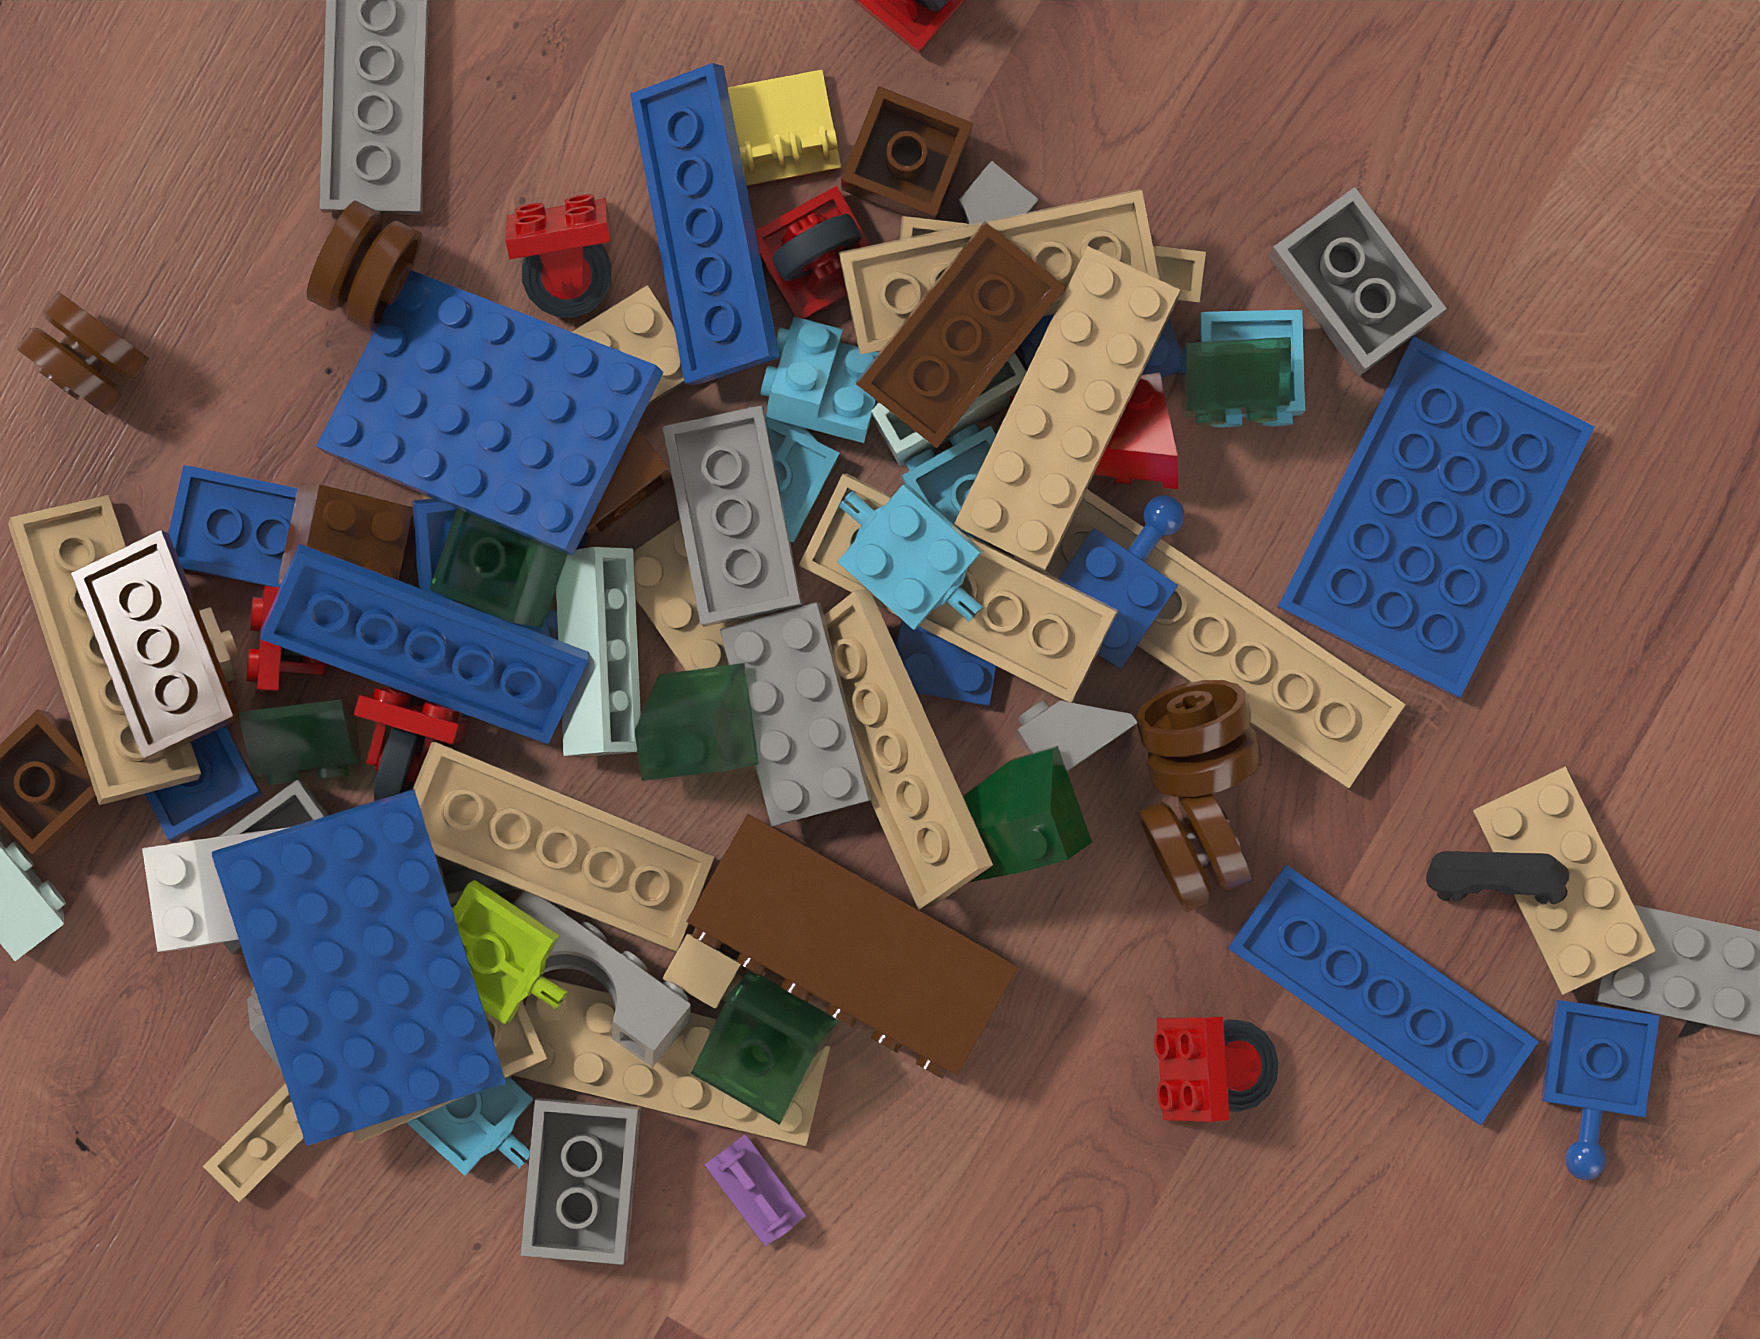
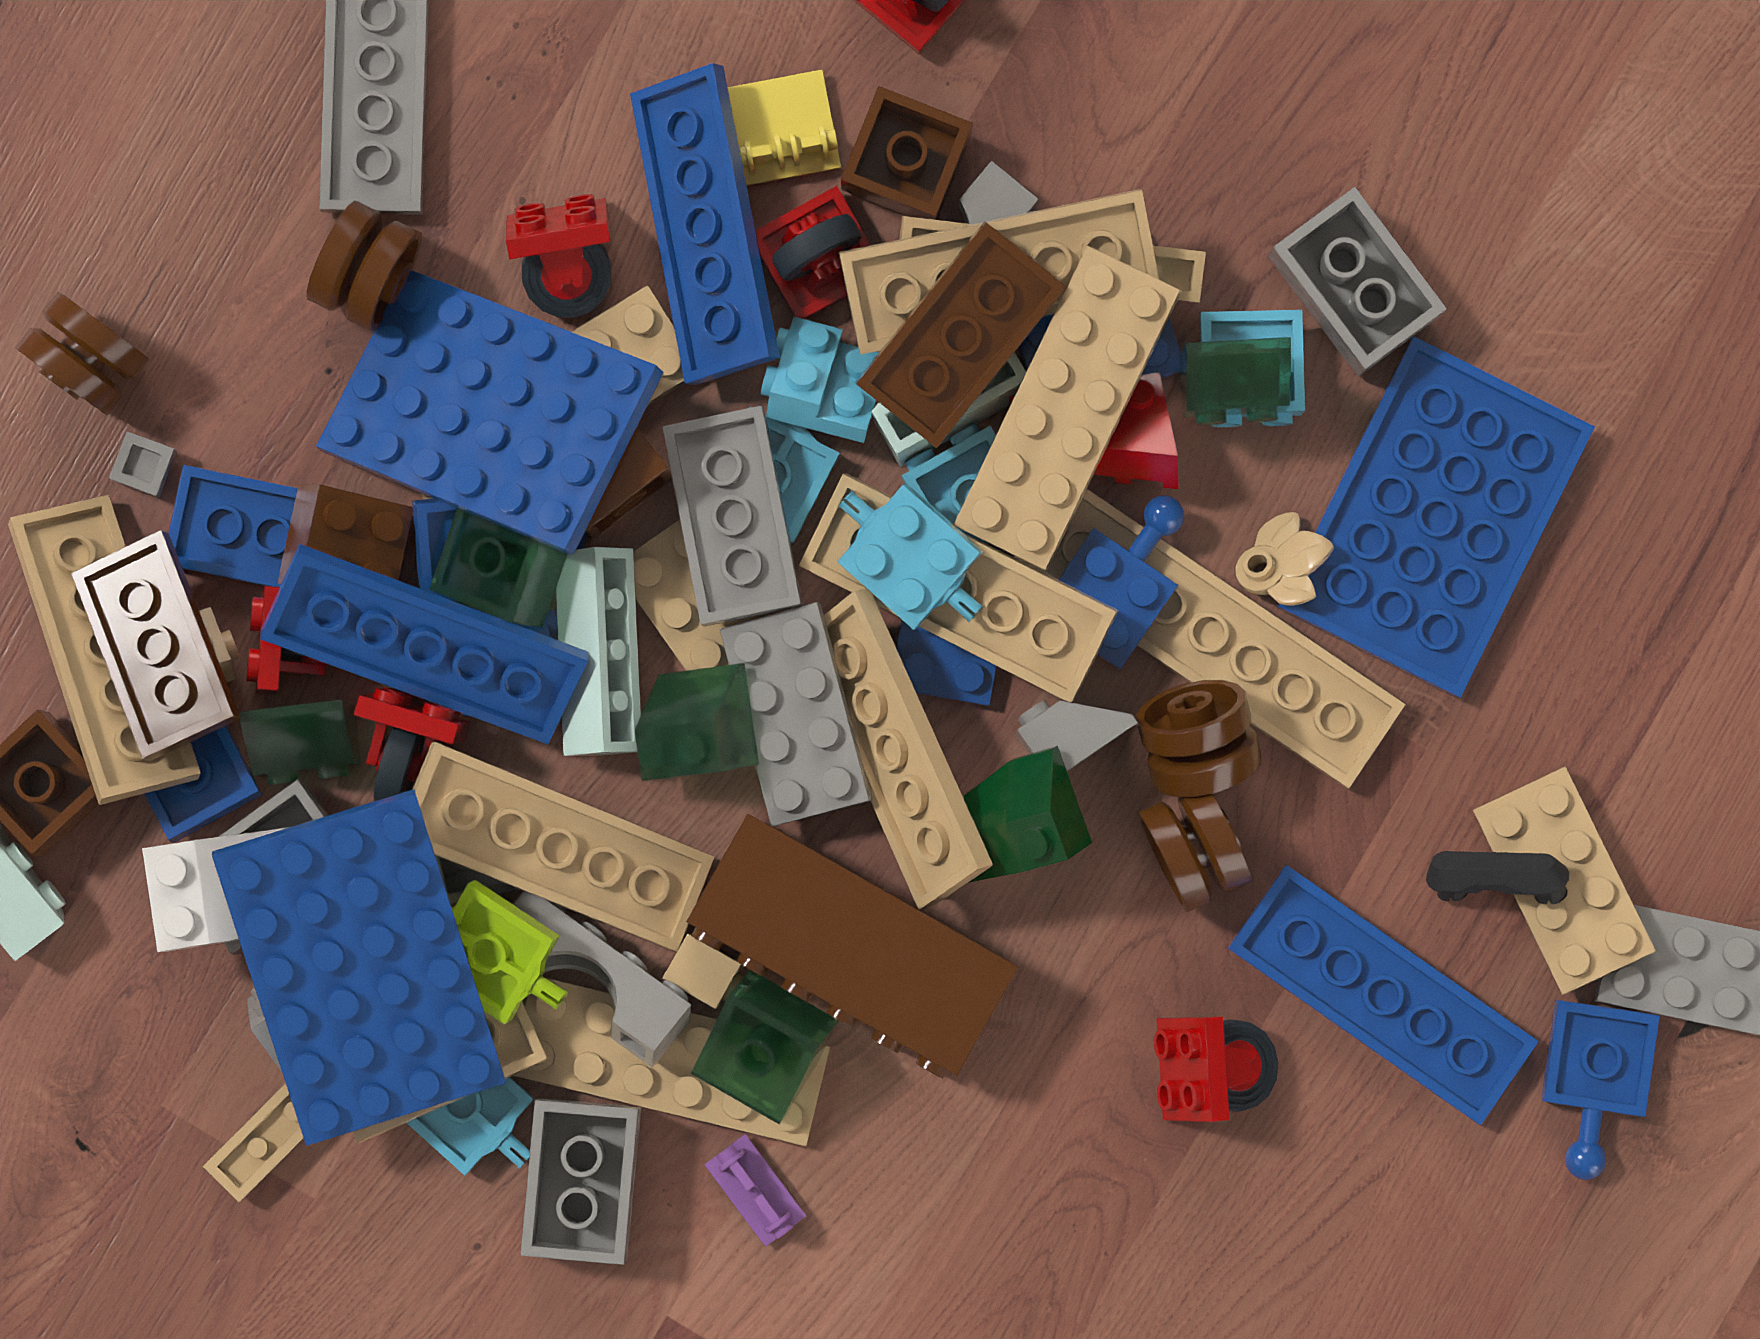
none -> light grey plate [109,432,177,498]
none -> tan plate [1235,512,1334,606]

